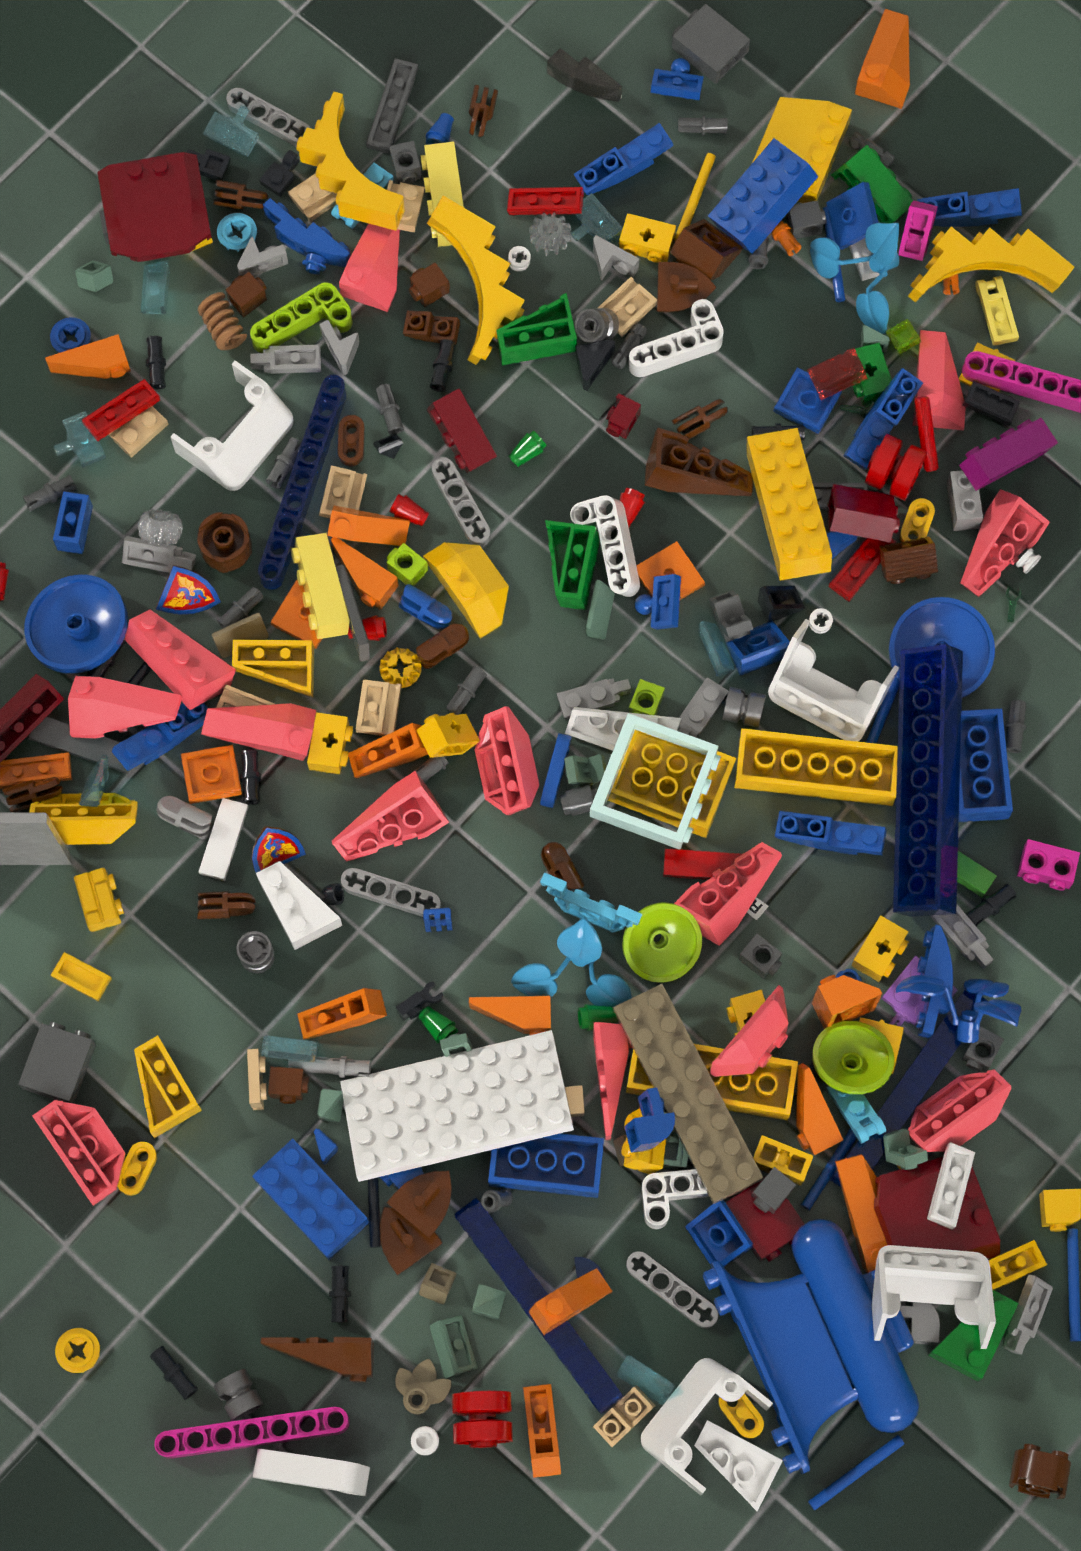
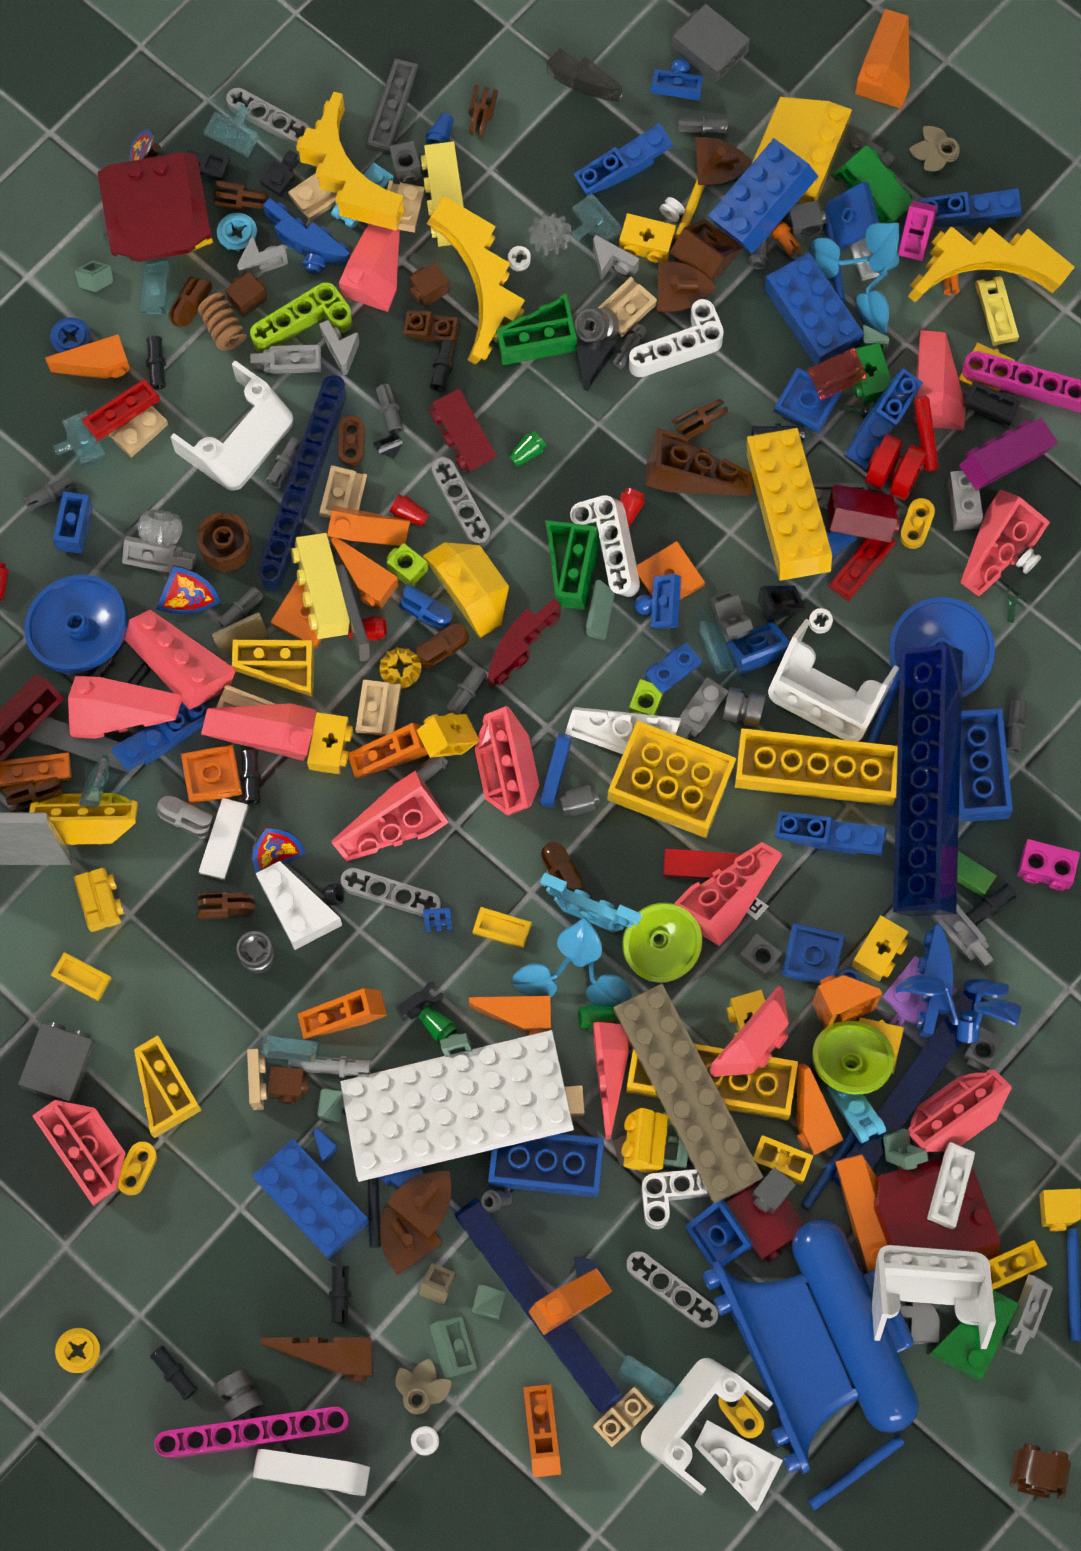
red wheel [452,1391,513,1448] -> none
red tile [507,187,584,215] -> none
light grey hinge [557,678,631,720] -> none
sand green bracket [564,754,606,786] -> none
light aqua window [590,713,721,850] -> none
dark red brick [606,393,641,439] -> none
blue brick [624,1088,675,1153] -> none
reddish brown brick [879,536,938,584] -> none
clear neon green plate [886,318,921,355] -> none
none -> shield [129,130,161,161]
none -> reddish brown arm [169,277,212,327]
none -> yellow tile [472,907,532,949]
none -> dark red slope [488,599,561,689]
none -> blue bracket [645,643,702,694]
none -> white bush [659,197,685,222]
none -> reddish brown shield [695,137,752,186]
none -> blue brick [764,253,863,369]
none -> blue plate [781,923,845,985]
none -> dark tan plate [909,126,960,172]

